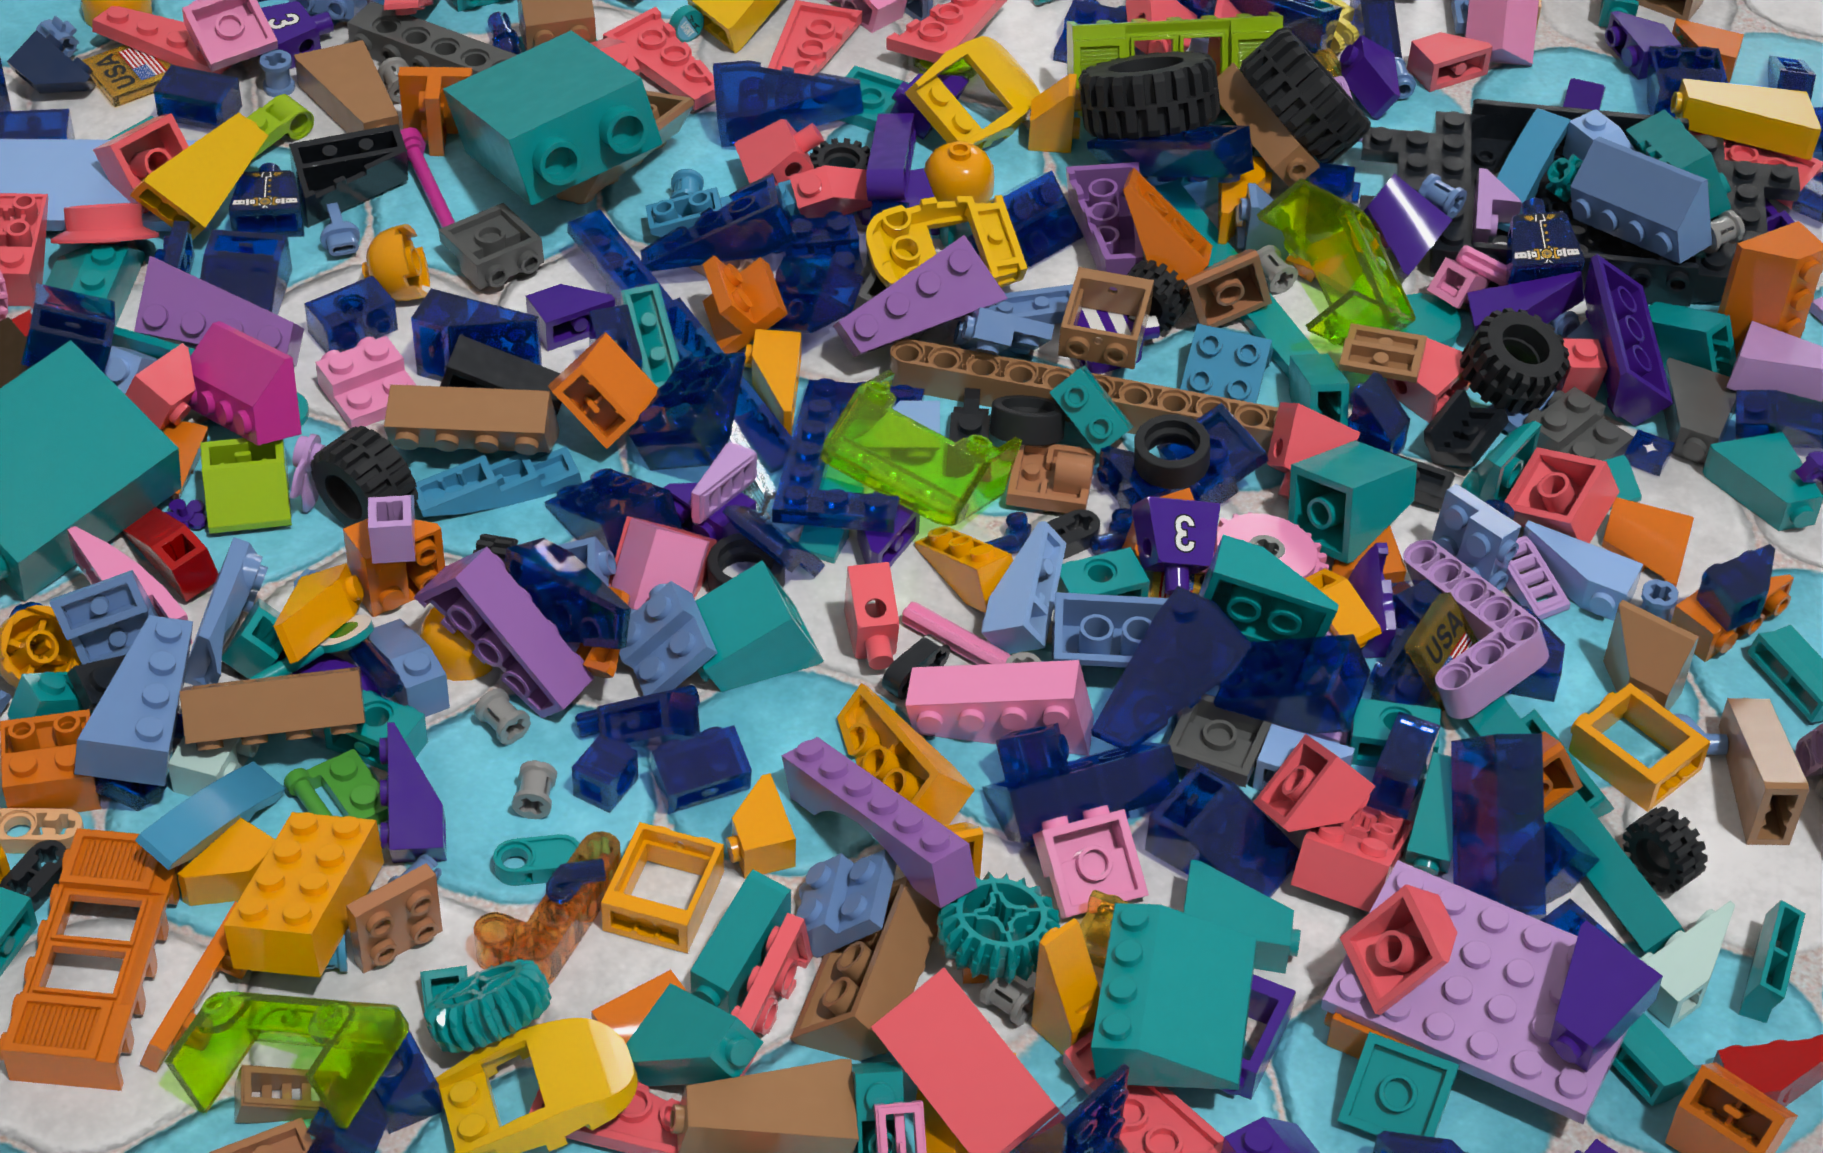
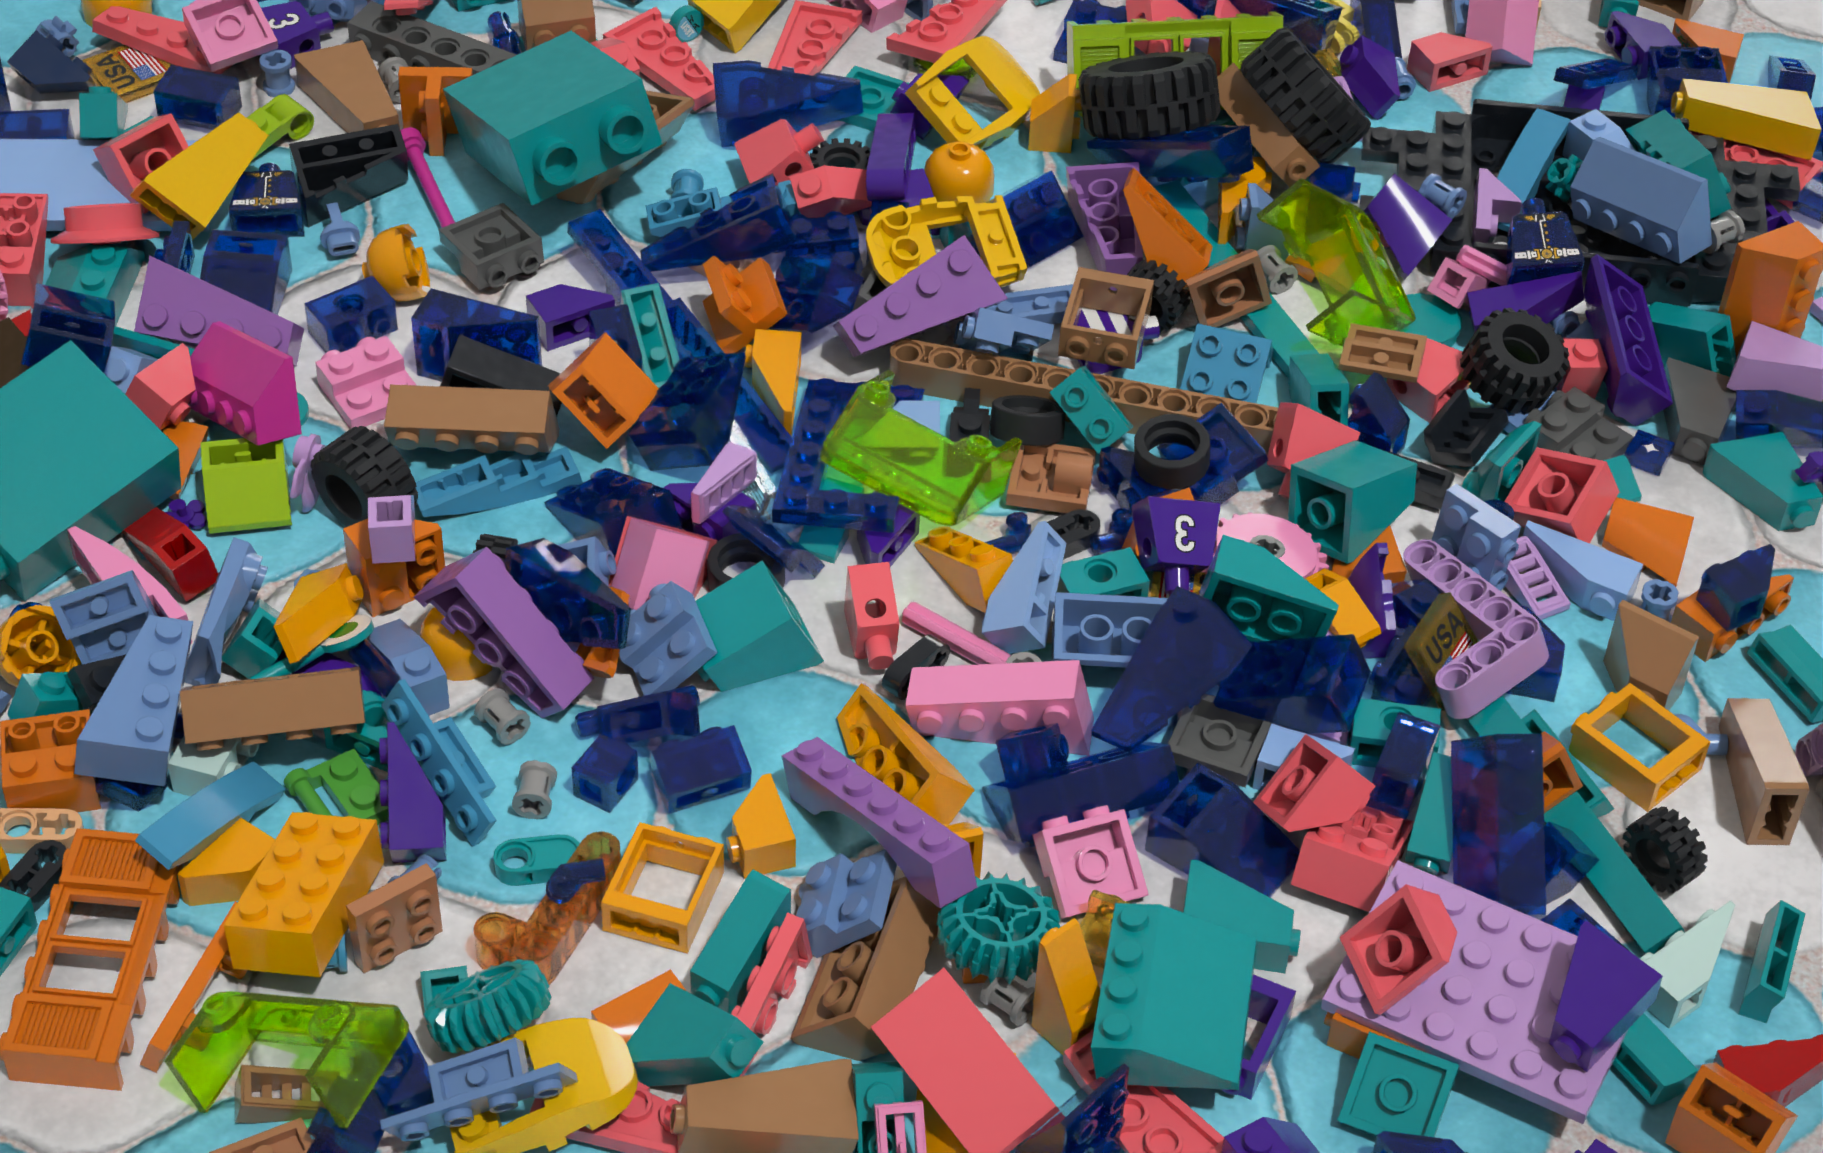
none -> teal slope [79,86,128,140]
none -> medium blue bracket [380,1037,578,1141]
none -> dark azure bracket [381,679,497,846]
none -> clear blue tile [1554,58,1638,89]

